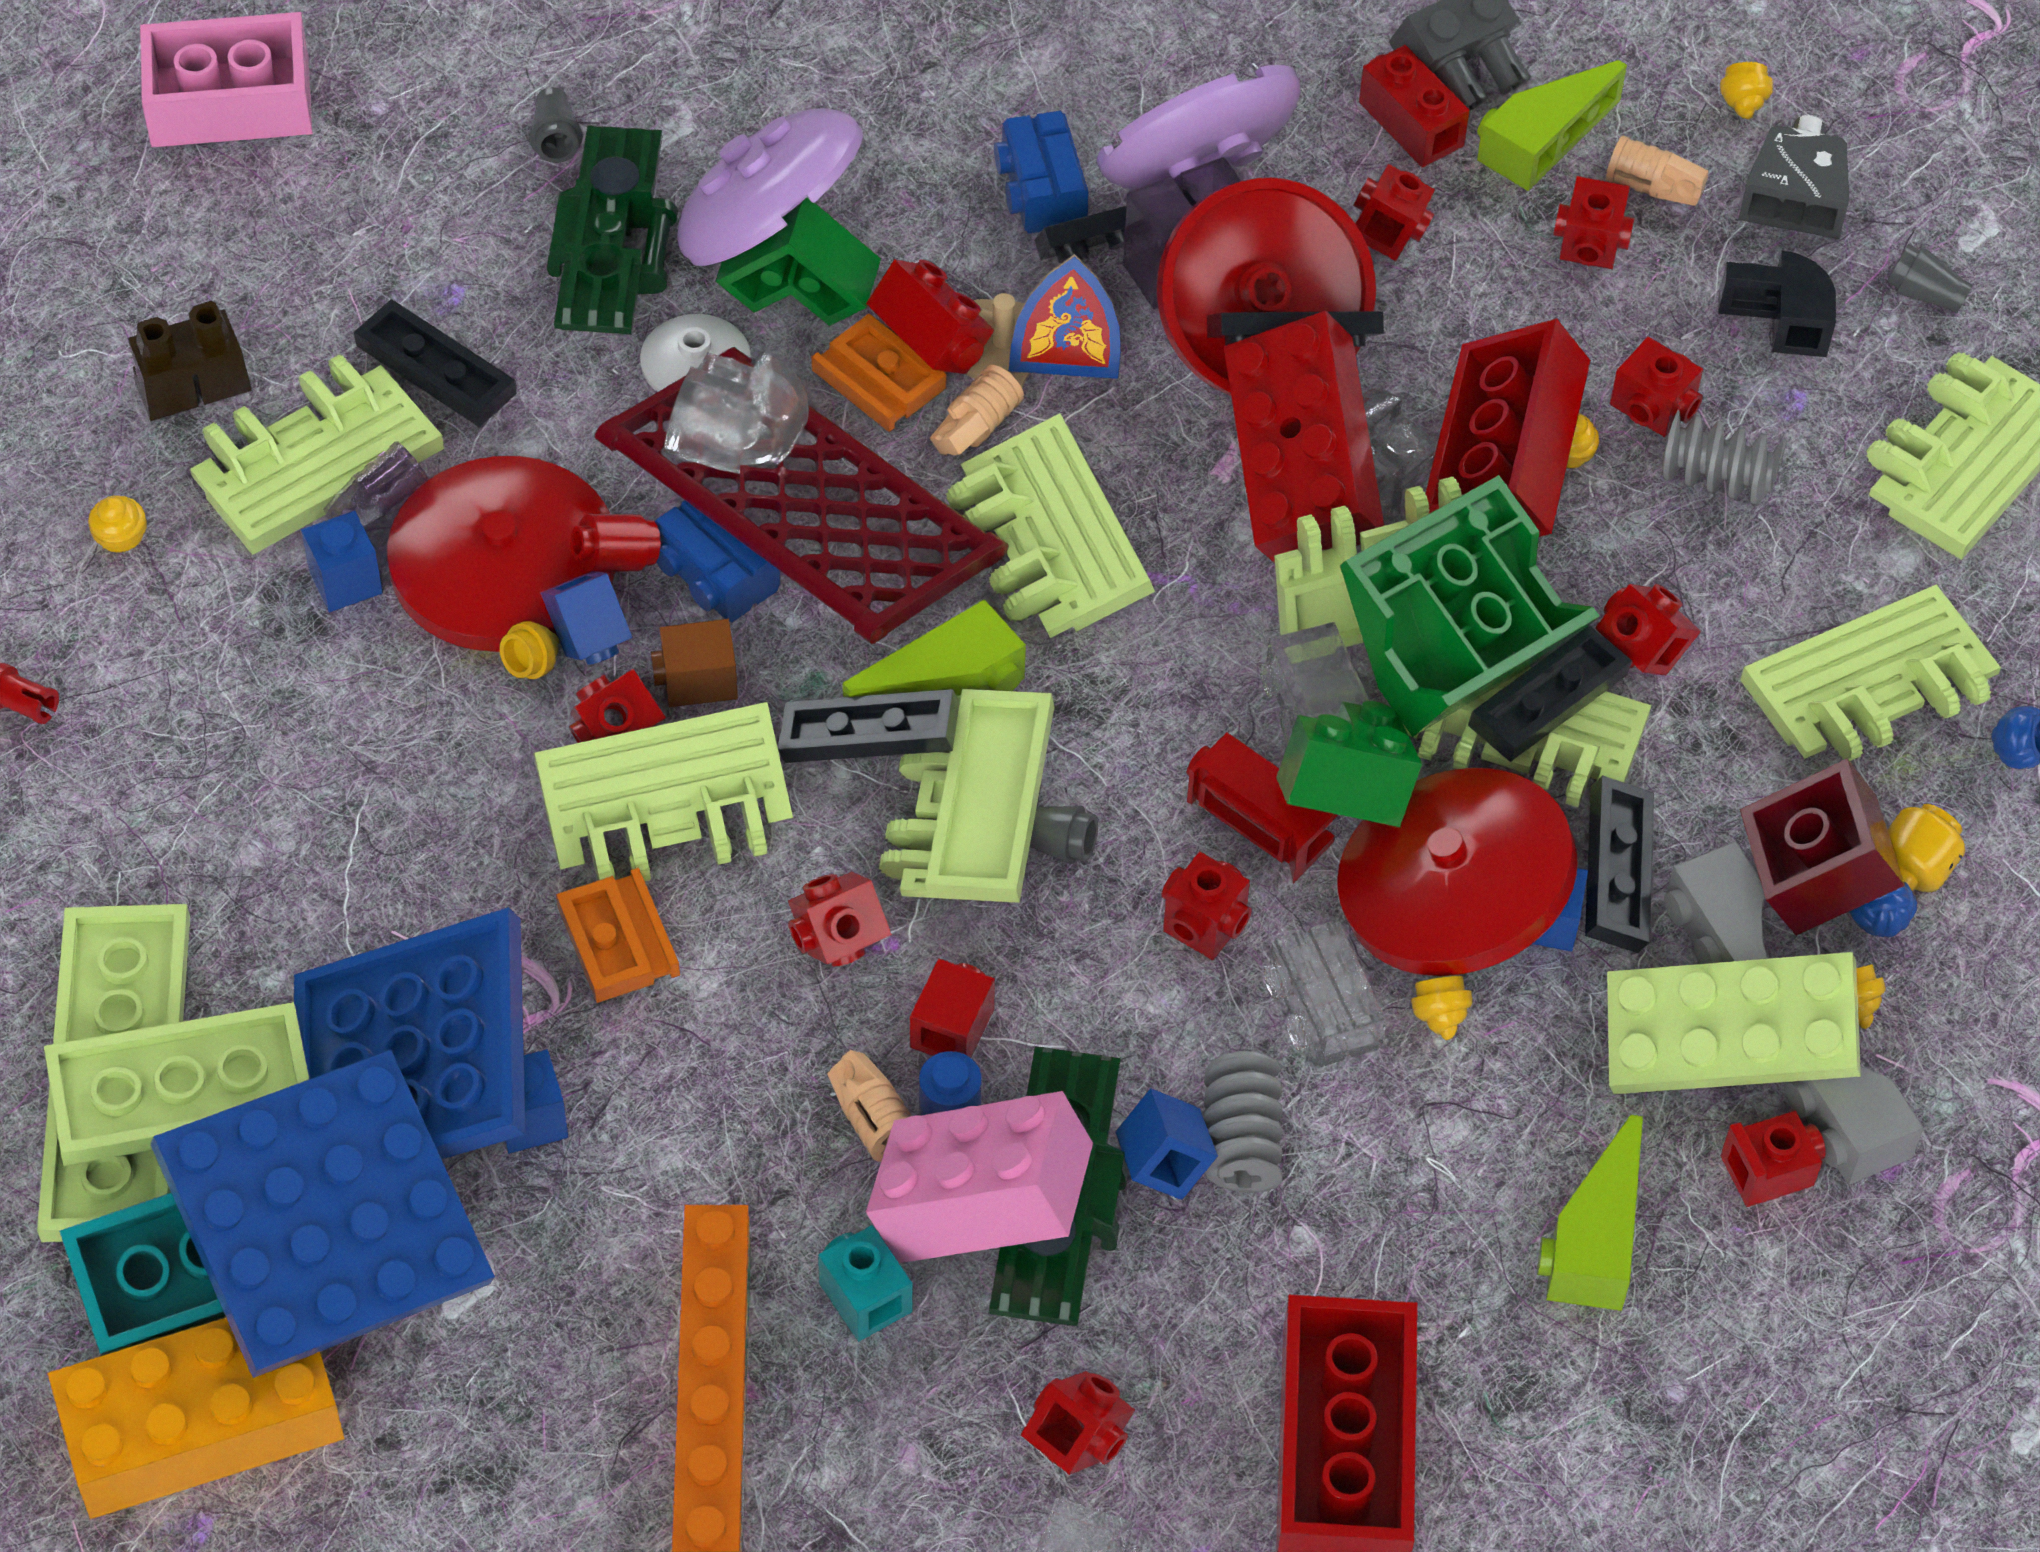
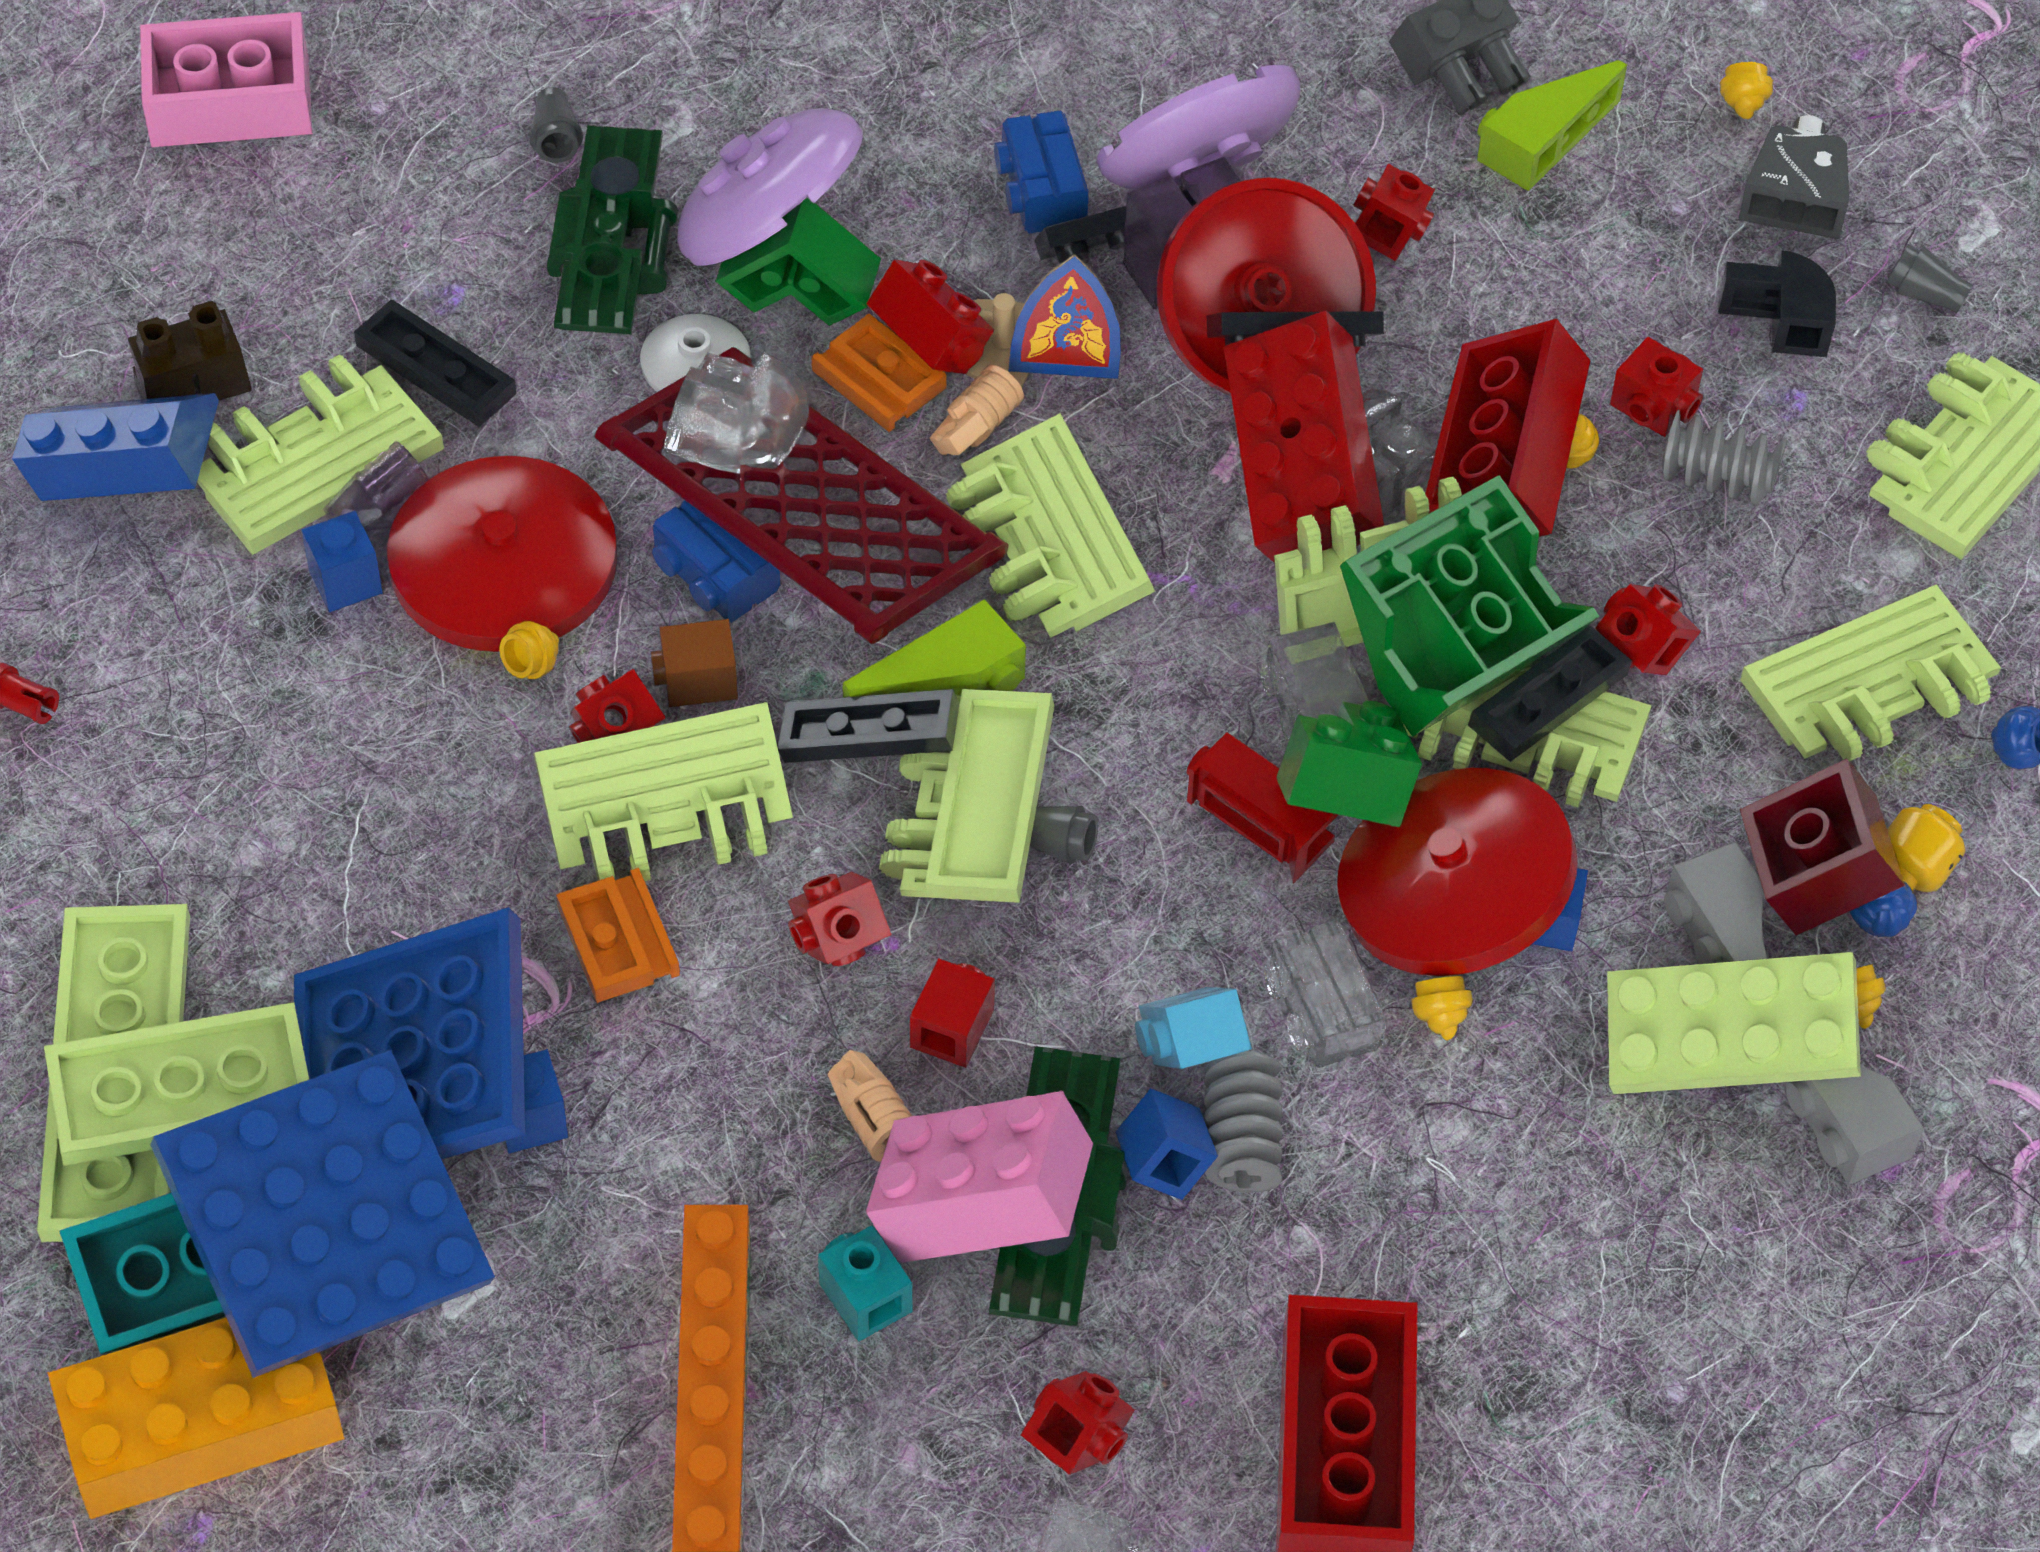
yellow plate [88,495,147,552] -> none
blue brick [541,571,633,665] -> none
red brick [570,514,661,572] -> none
blue brick [919,1051,982,1116] -> none
red brick [1161,851,1252,961] -> none
red brick [1359,45,1470,168] -> none
lime slope [1537,1115,1643,1311] -> none
red brick [1553,176,1635,270] -> none
black plate [1585,775,1654,953] -> none
light nougat hinge [1606,135,1708,206] -> none
red brick [1720,1110,1826,1208] -> none
none -> blue slope [12,393,219,501]
none -> medium azure brick [1135,987,1252,1069]

